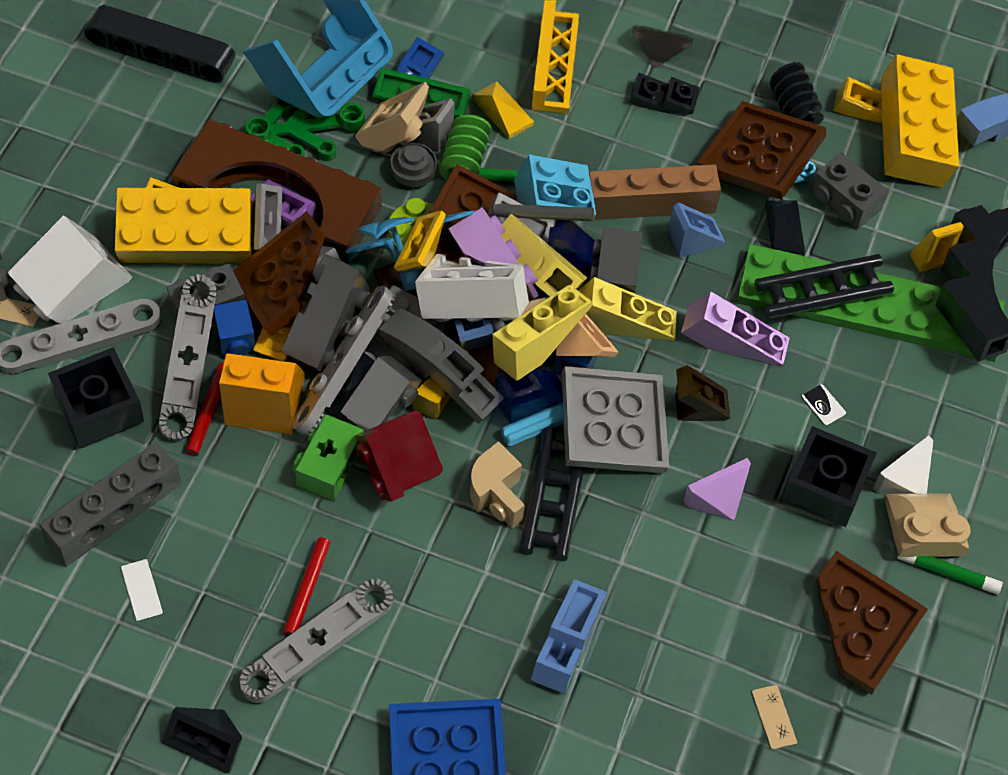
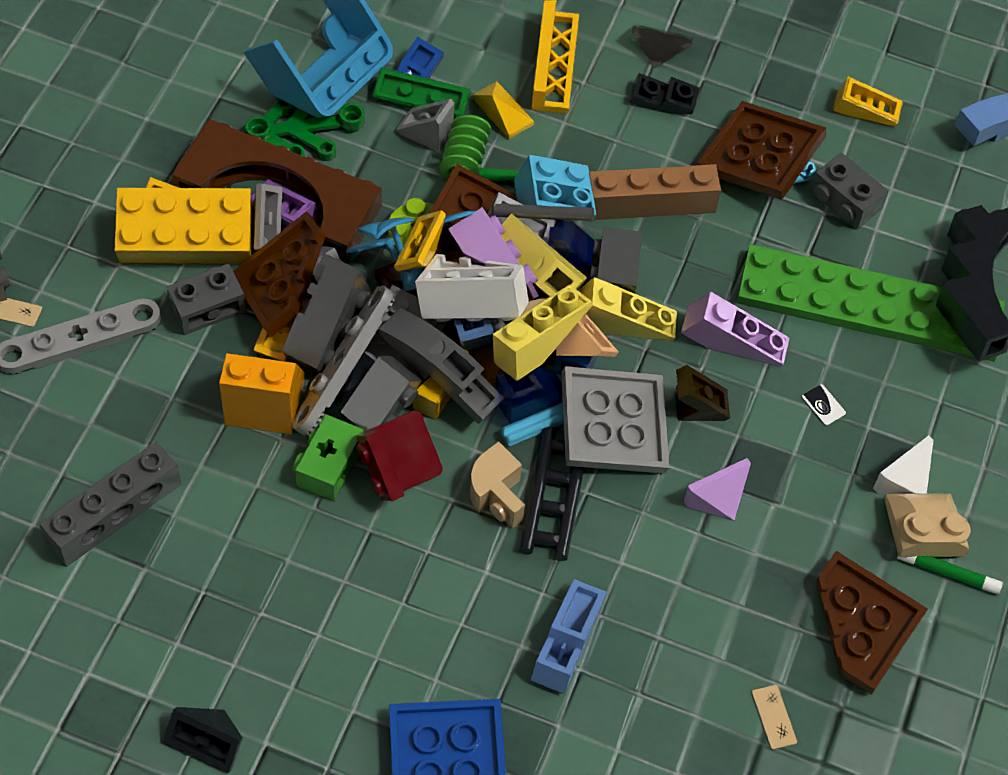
white slope [8,215,133,324] -> none
black brick [48,347,144,448] -> none
black beam [84,5,236,83] -> none
white sticker [121,559,163,621] -> none
light grey piece [158,274,217,442] -> none
red bar [185,363,224,457] -> none
blue brick [214,300,255,357] -> none
light grey piece [239,578,393,703] -> none
red bar [283,537,331,637] -> none
tan slope [355,82,429,153] -> none
dark grey plate [390,143,437,187] -> none
medium blue slope [667,202,726,258] -> none
black bar [755,254,894,319] -> none
black slope [765,200,805,256] -> none
black piece [769,62,824,125] -> none
black brick [781,426,877,528] -> none
yellow brick [881,54,959,188] -> none
yellow slope [910,222,964,272] -> none

